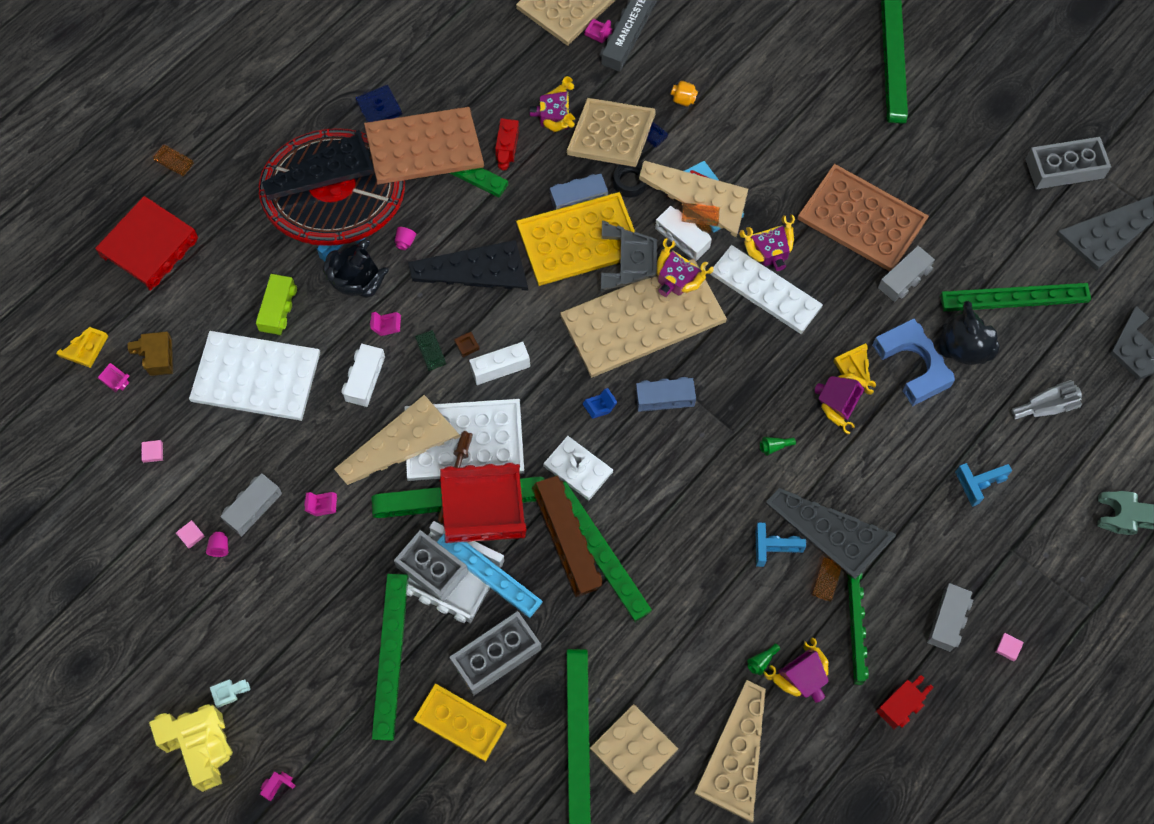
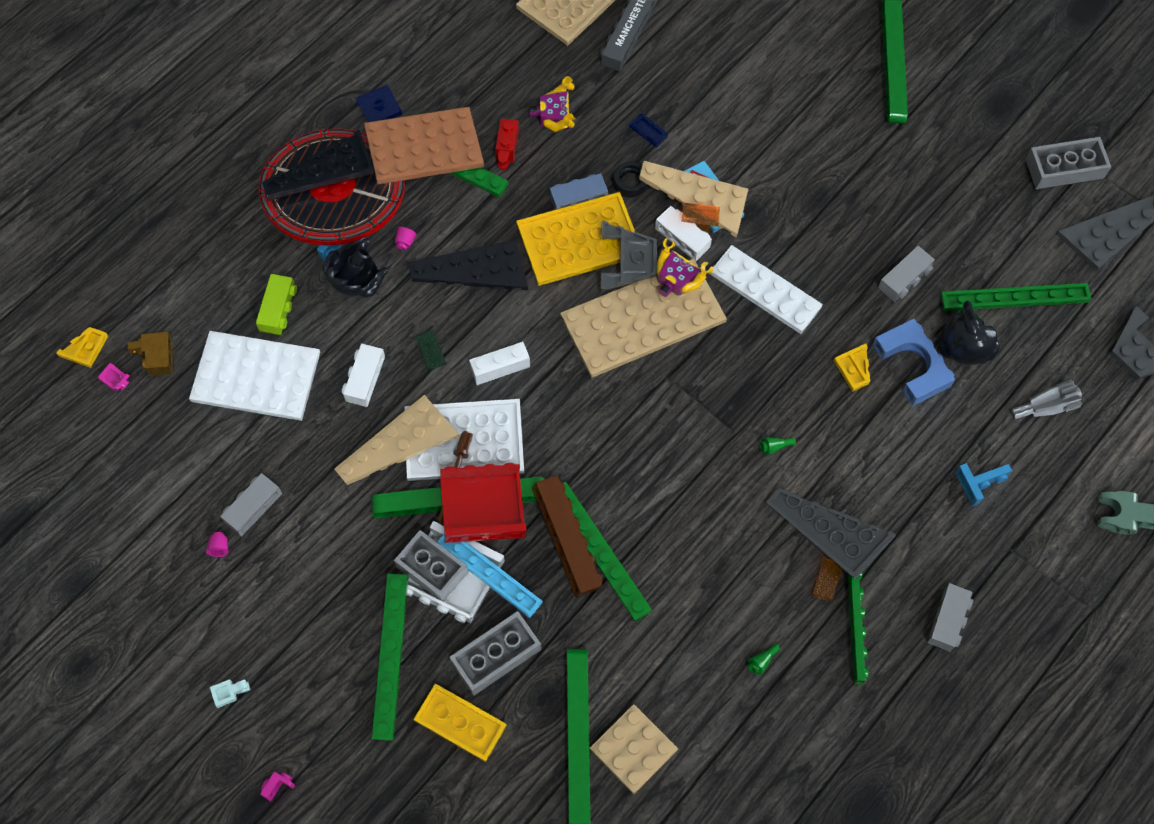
red panel [95,196,198,291] -> none
bright pink tile [142,440,163,463] -> none
light yellow brick [149,705,233,792] -> none
clear orange tile [153,144,194,176] -> none
bright pink tile [176,520,205,549] -> none
dark pink bracket [304,492,337,516] -> none
dark pink bracket [370,312,401,336] -> none
reddish brown plate [454,332,480,357] -> none
white plate [543,436,613,500] -> none
tan plate [567,98,656,167] -> none
blue bracket [583,388,617,419] -> none
dark pink bracket [585,19,613,43] -> none
sand blue brick [635,377,696,412] -> none
light orange head [670,81,698,107] -> none
tan wing [695,680,765,823] -> none
torso [739,214,795,271] -> none
dark azure bracket [755,523,806,567] -> none
magenta torso [764,638,828,703] -> none
nougat plate [798,164,929,271] -> none
magenta torso [815,373,876,435] -> none
red hinge [876,675,934,729] -> none
bright pink tile [996,633,1024,661] -> none

